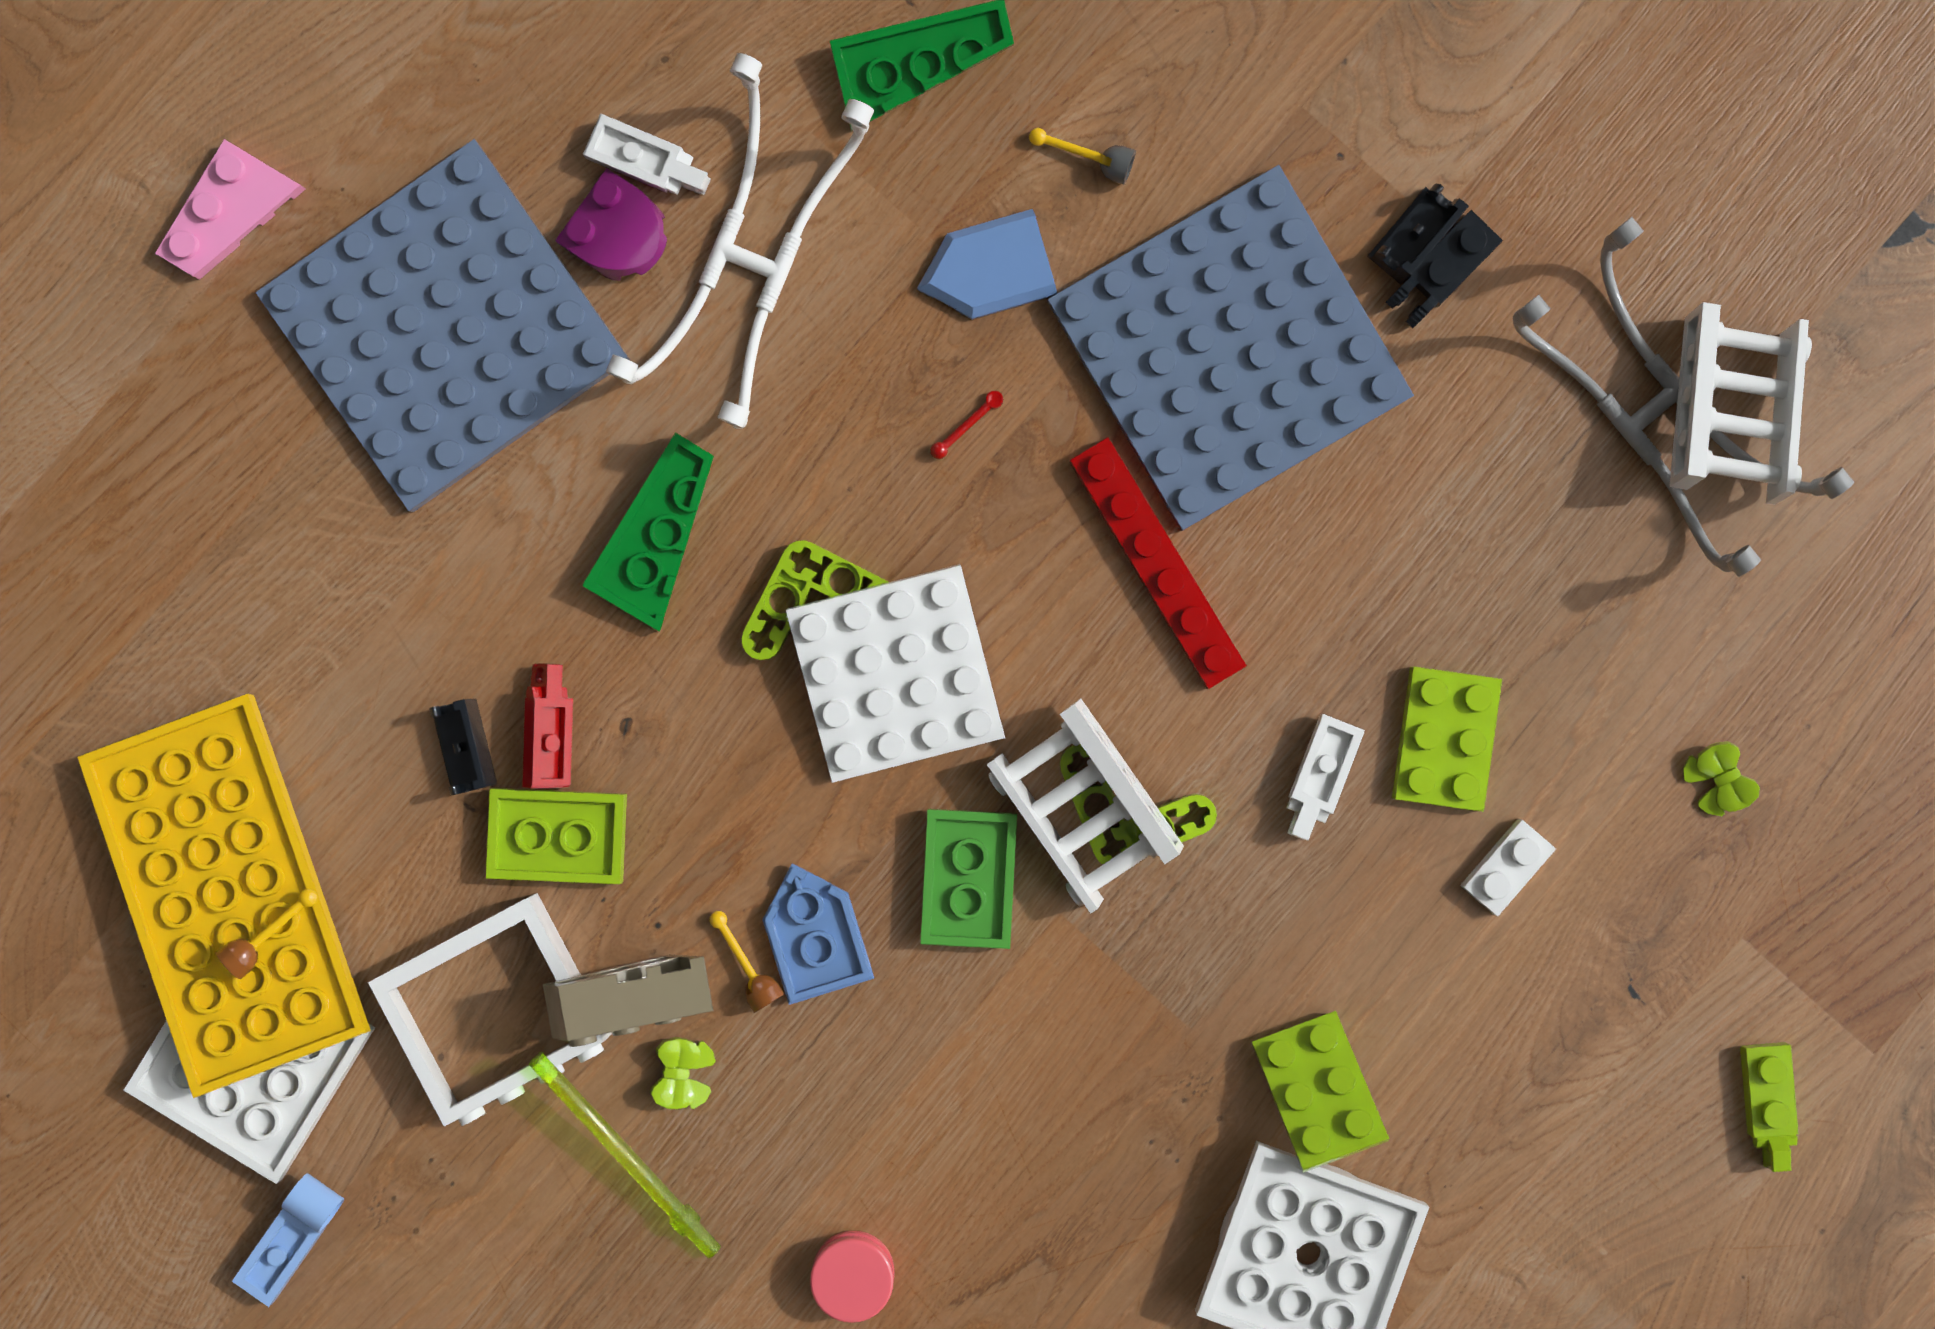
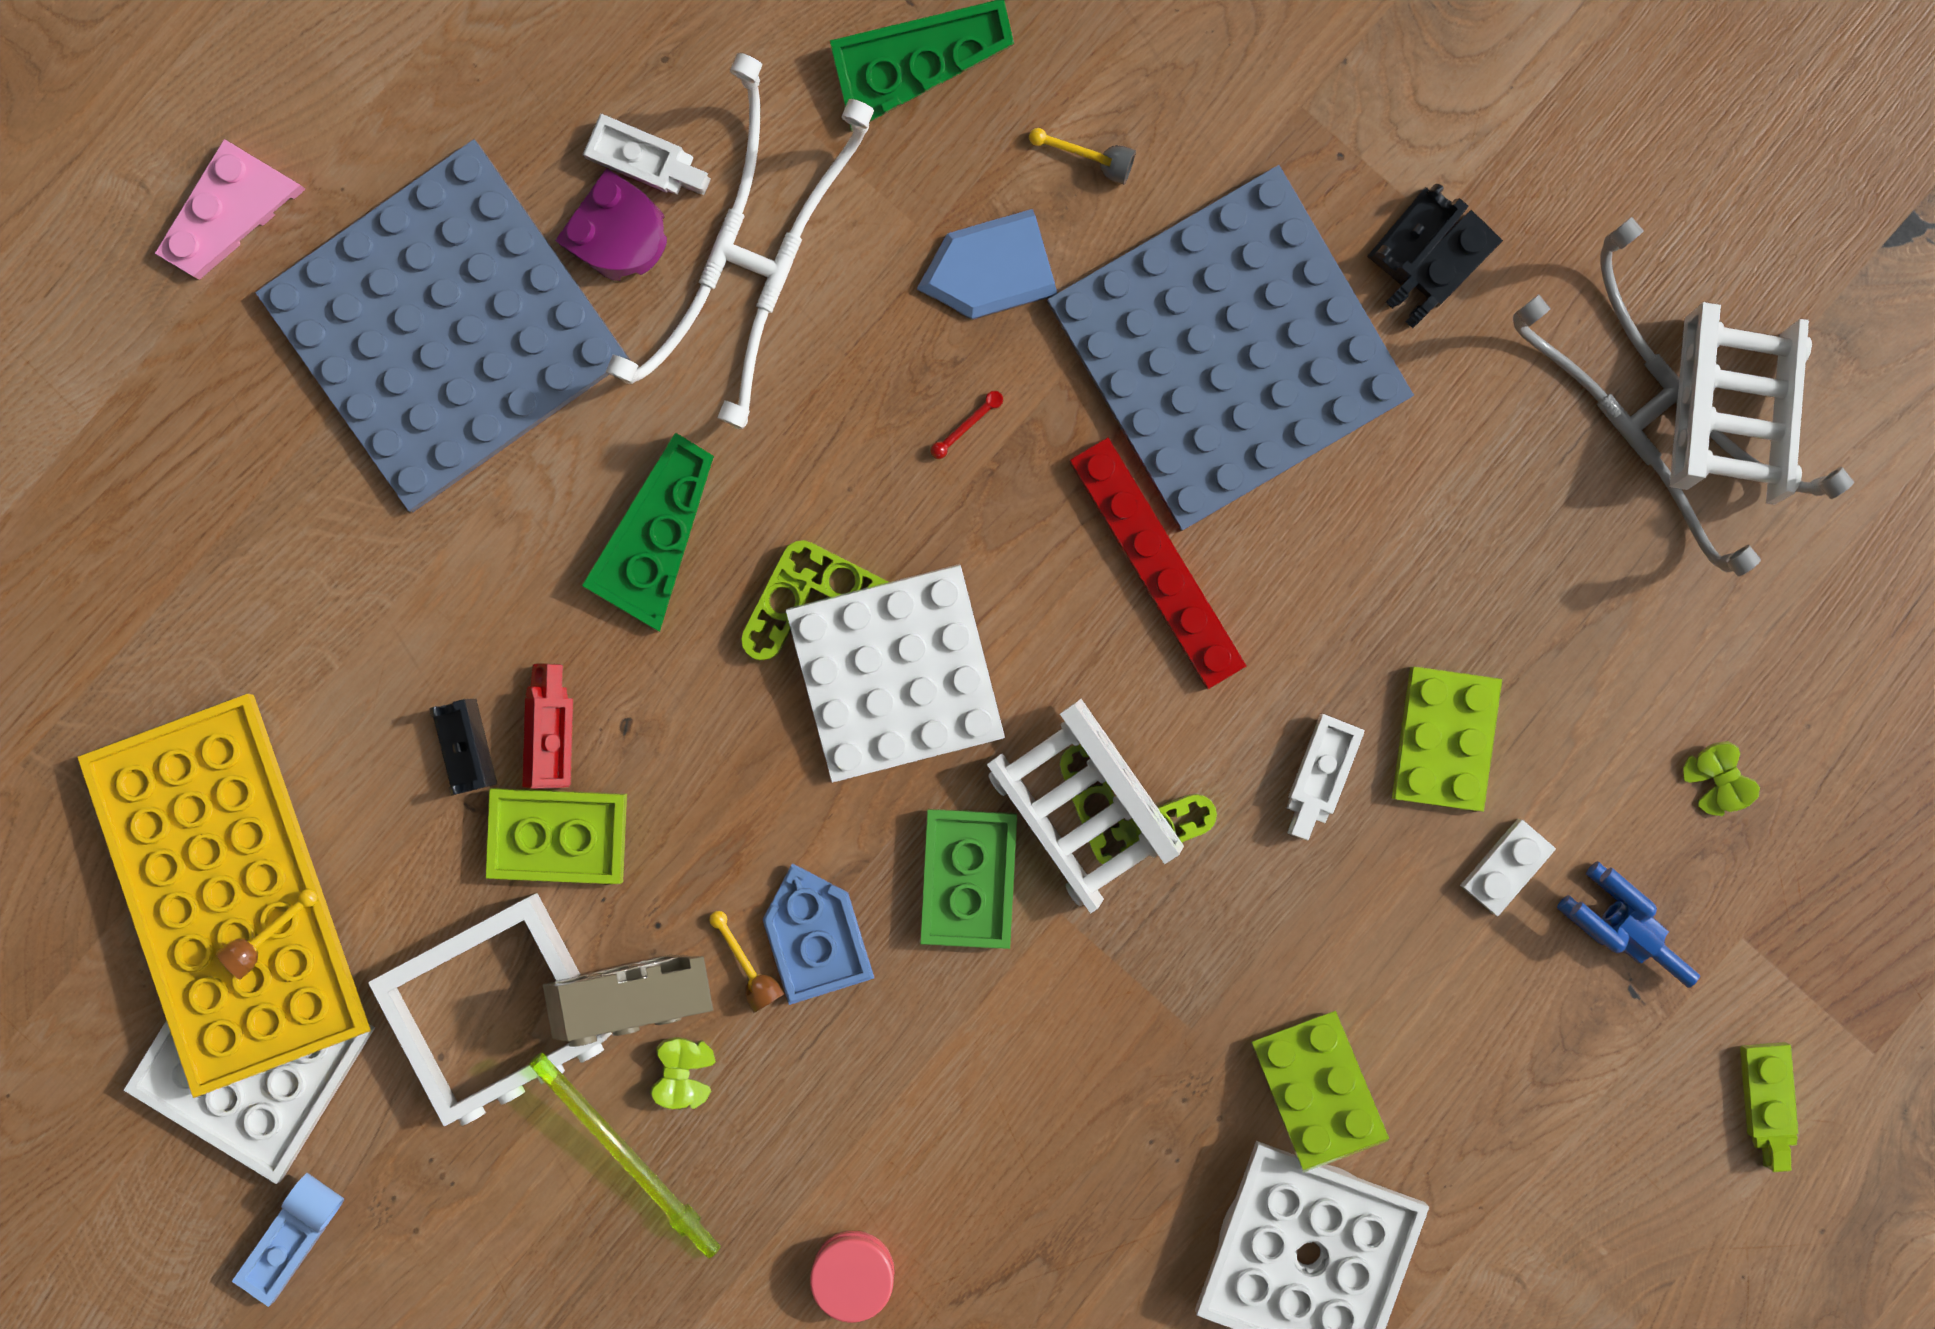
none -> blue plant [1557,861,1700,988]

